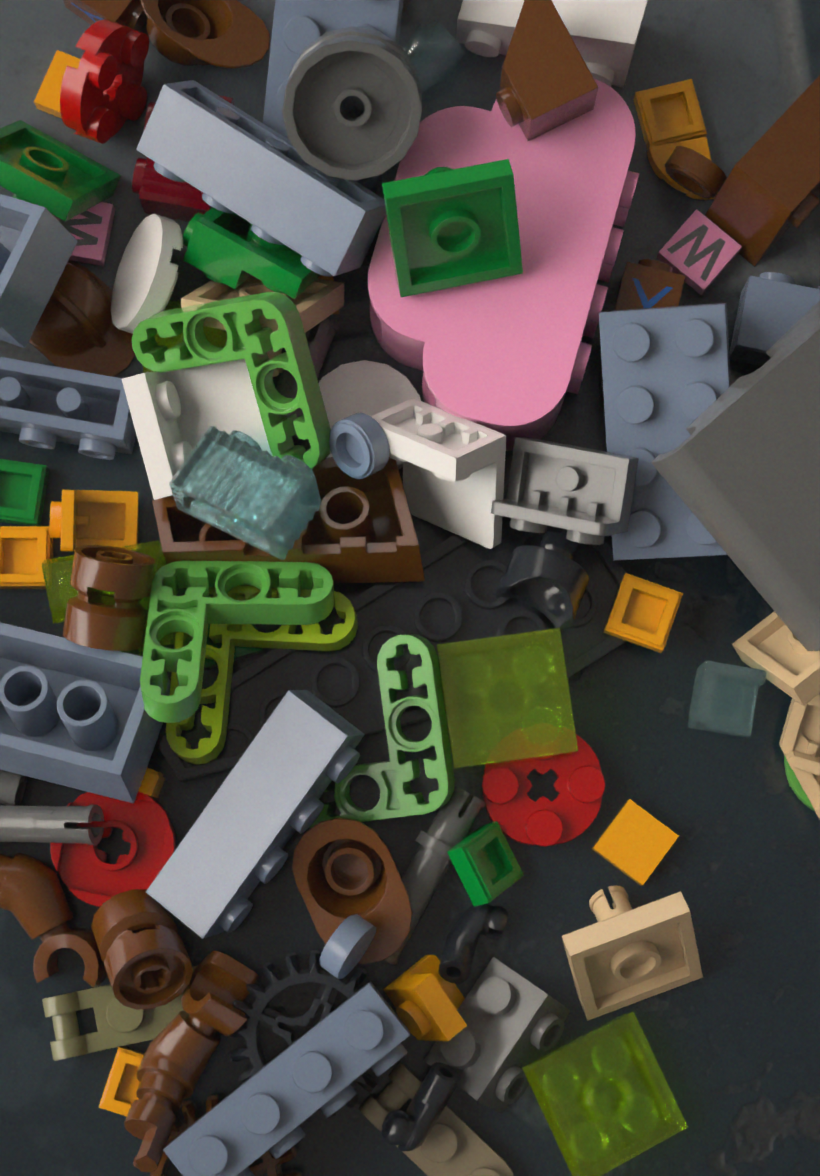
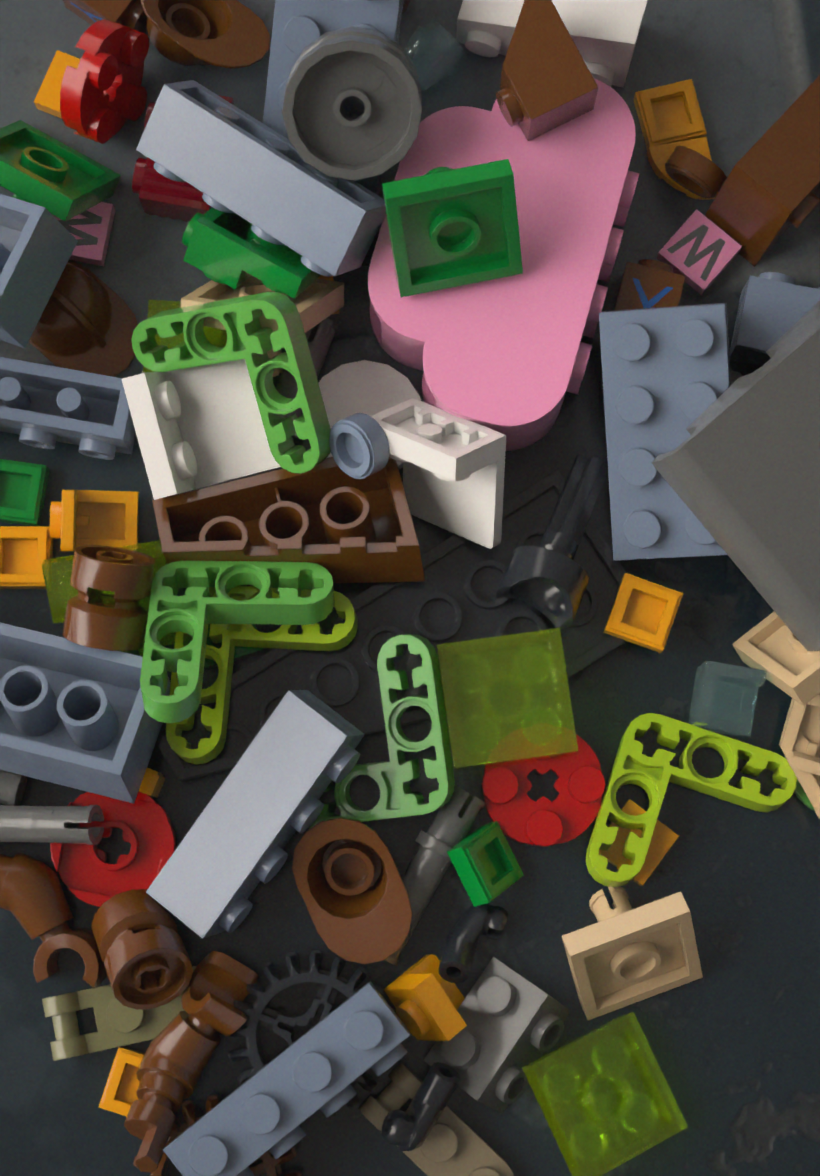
white tile [111,213,183,334] -> none
clear light blue brick [169,426,321,560] -> none
sand blue tile [320,914,376,980] -> none
bracket [491,437,639,545] -> none
none -> lime beam [585,713,797,888]

